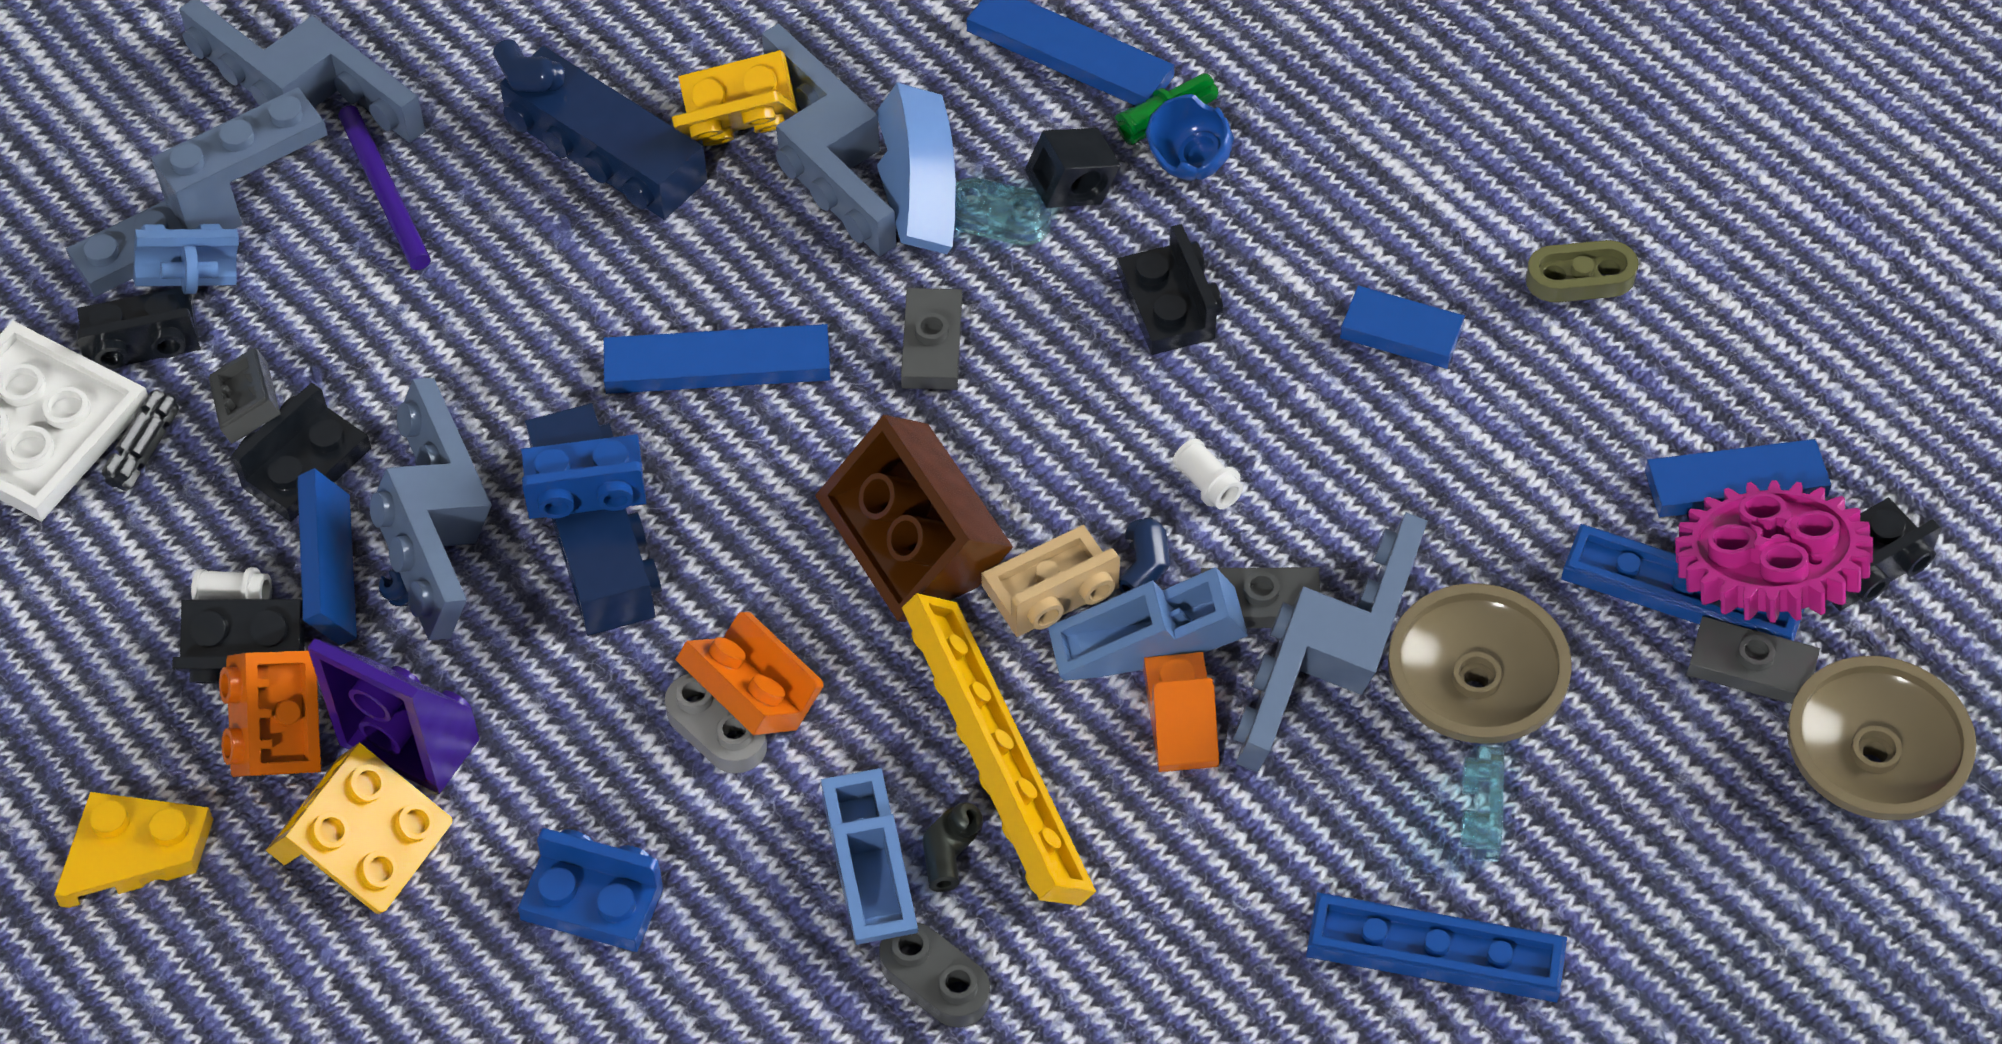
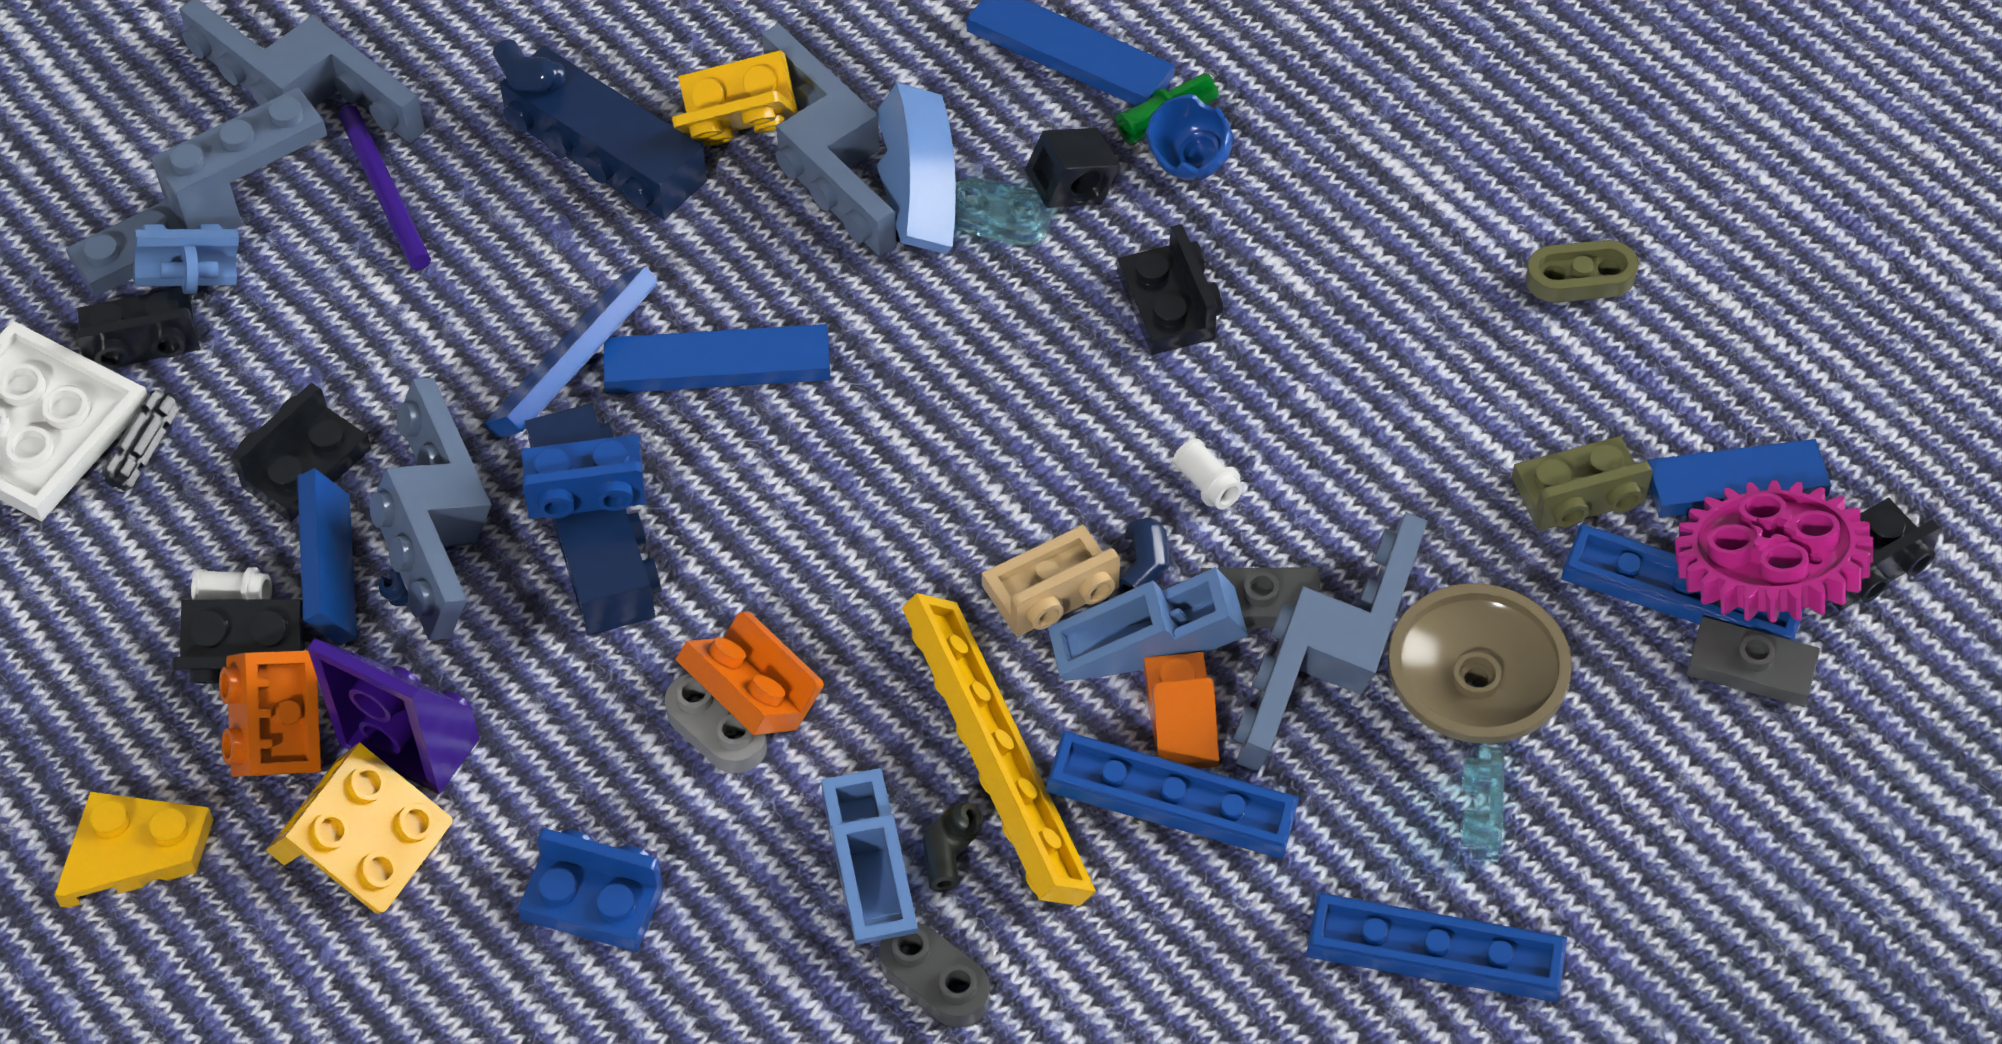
dark grey plate [208,348,281,444] -> none
reddish brown slope [815,414,1013,622] -> none
dark grey plate [901,288,962,390] -> none
blue tile [1340,285,1465,369] -> none
dark tan dish [1787,656,1976,820] -> none
none -> tile [483,266,658,439]
none -> blue tile [1045,730,1300,859]
none -> olive bracket [1512,436,1653,531]

